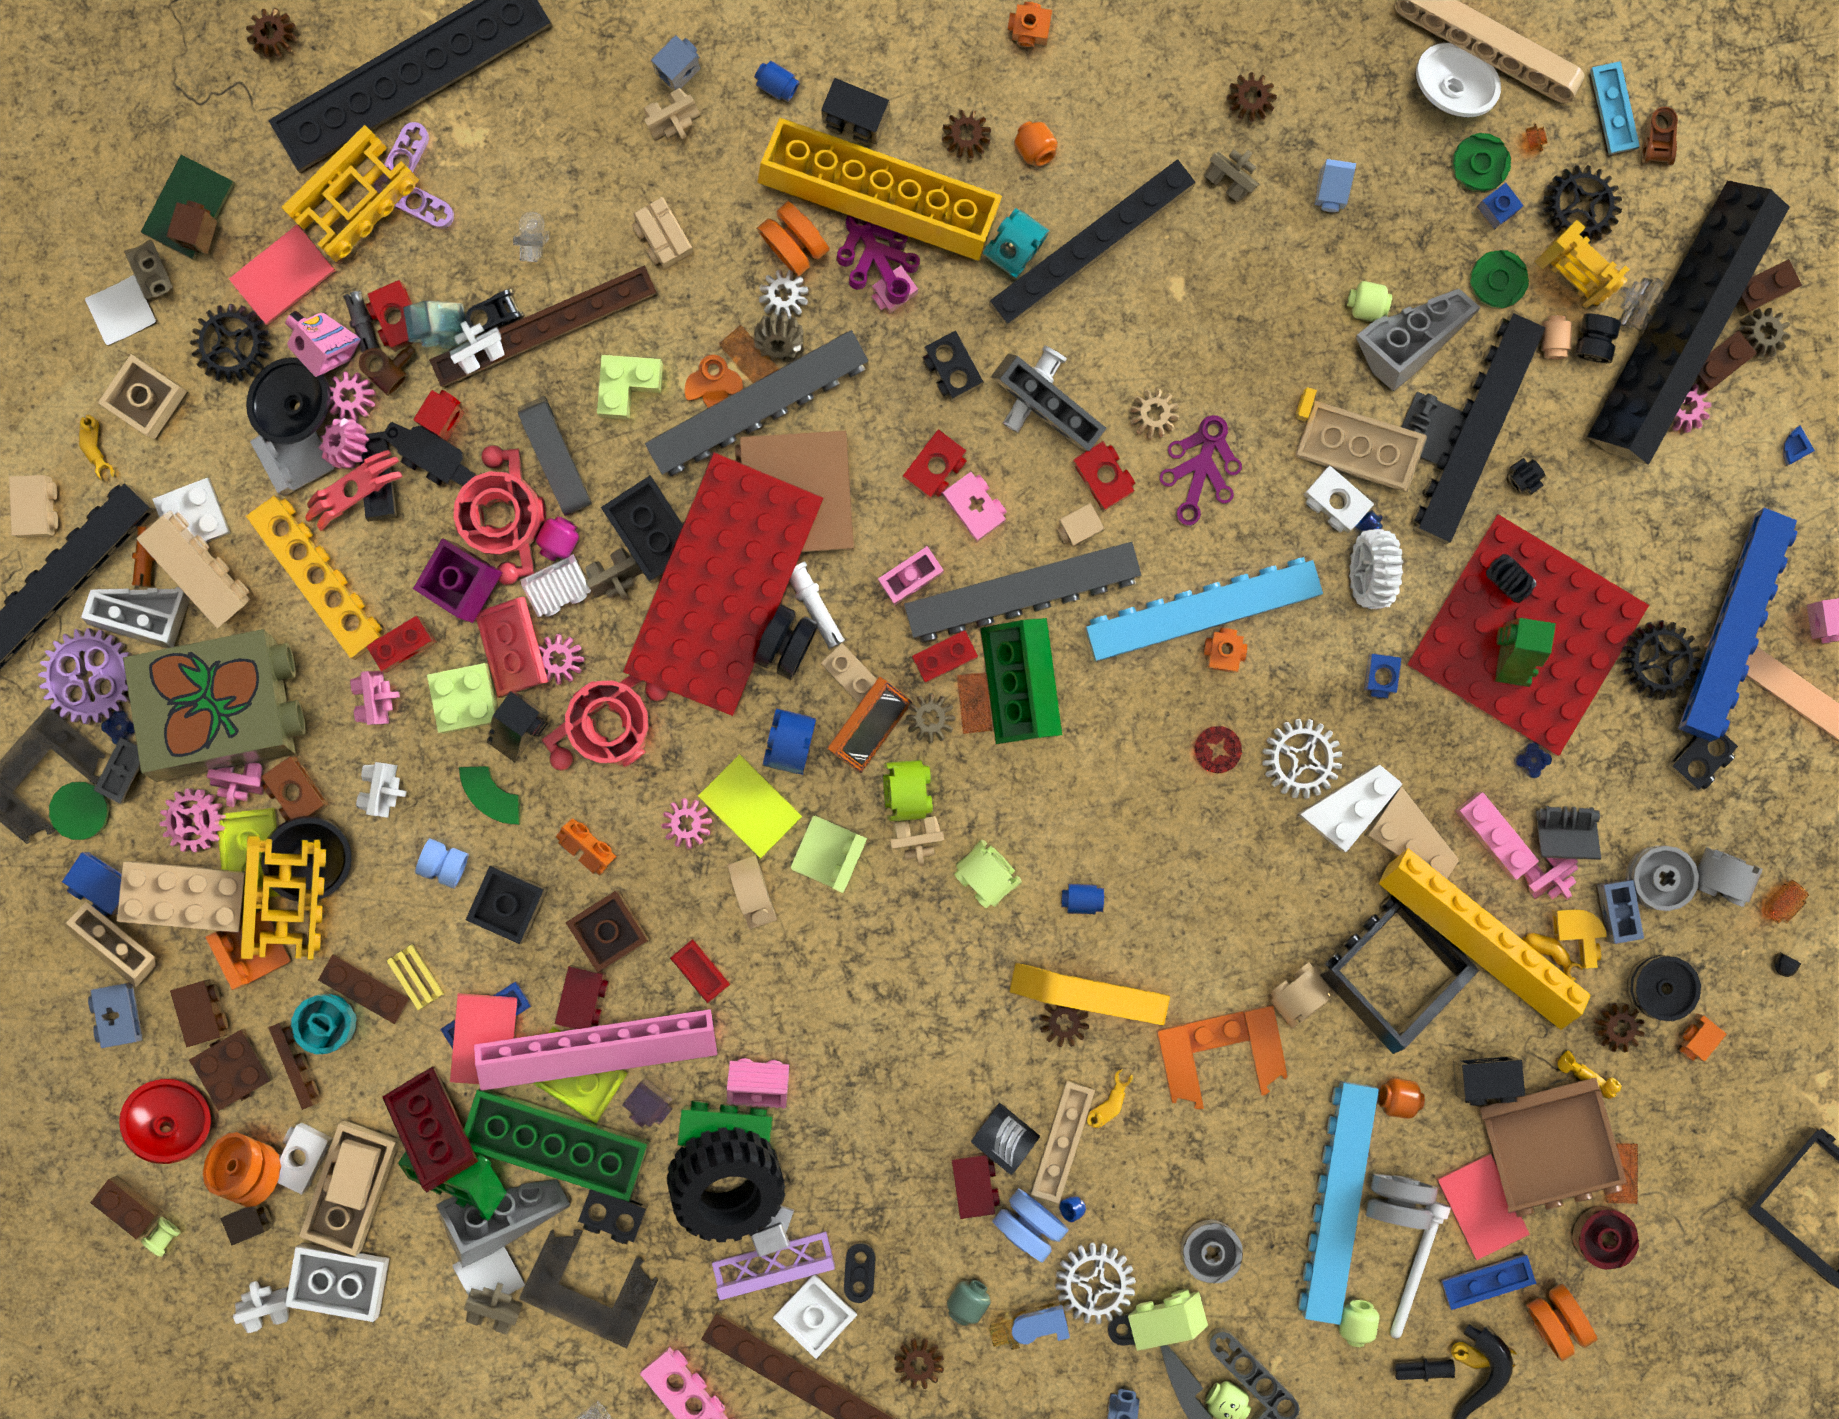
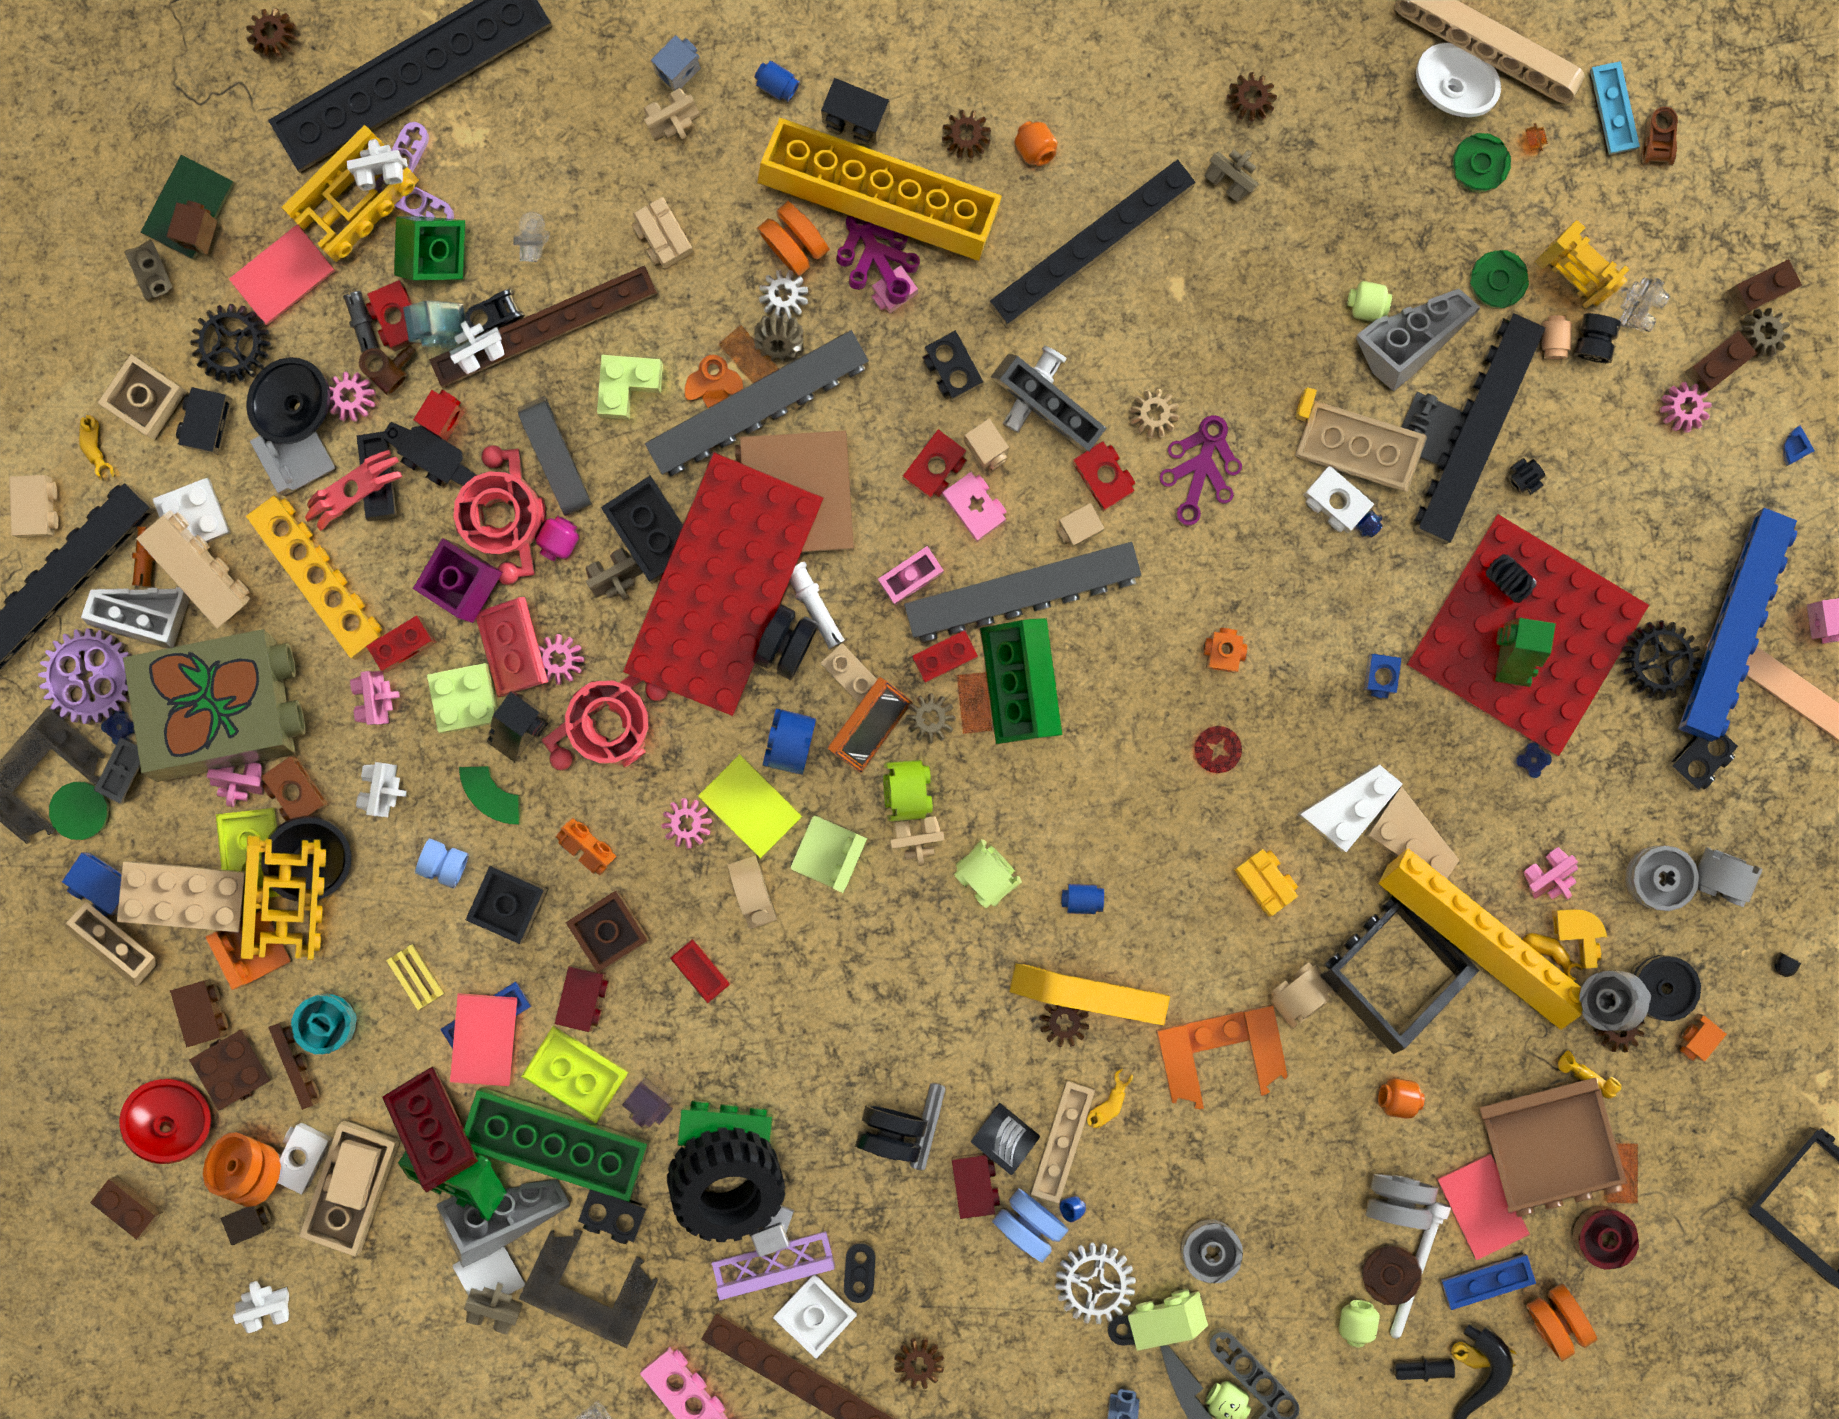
white sticker [85,275,156,345] -> none
sand blue brick [88,983,143,1048] -> none
yellowish green bush [141,1217,181,1257] -> none
bright pink gear [159,788,226,852] -> none
bright pink torso [285,311,361,377] -> none
white brick [285,1243,389,1322] -> none
bright pink gear [318,418,370,469] -> none
reddish brown plate [318,954,410,1024] -> none
bright pink brick [474,1009,717,1091] -> none
white brick [521,554,591,617] -> none
bright pink brick [727,1058,789,1109] -> none
sand green head [947,1280,991,1326] -> none
teal brick [982,208,1050,279] -> none
medium blue hips [989,1301,1070,1350] -> none
orange brick [1008,2,1052,47] -> none
medium azure brick [1085,557,1323,662] -> none
white gear [1262,719,1342,799] -> none
medium azure brick [1298,1081,1379,1325] -> none
light blue slope [1315,159,1356,212] -> none
white gear [1349,529,1404,609] -> none
black brick [1453,1056,1525,1106] -> none
bright pink brick [1455,792,1539,880] -> none
blue brick [1477,183,1524,230] -> none
dark grey hinge [1536,806,1601,860] -> none
black gear [1542,165,1622,244] -> none
black brick [1587,180,1790,465] -> none
sand blue brick [1597,879,1644,944] -> none
clear orange brick [1765,880,1809,924] -> none
none -> black brick [176,387,232,455]
none -> white hips [347,139,408,191]
none -> green slope [394,216,465,280]
none -> black wheel [855,1105,928,1162]
none -> light grey axle [910,1083,946,1170]
none -> tan brick [964,419,1009,471]
none -> yellow brick [1232,848,1298,917]
none -> reddish brown tile [1362,1245,1422,1305]
none -> light grey brick [1580,971,1651,1031]

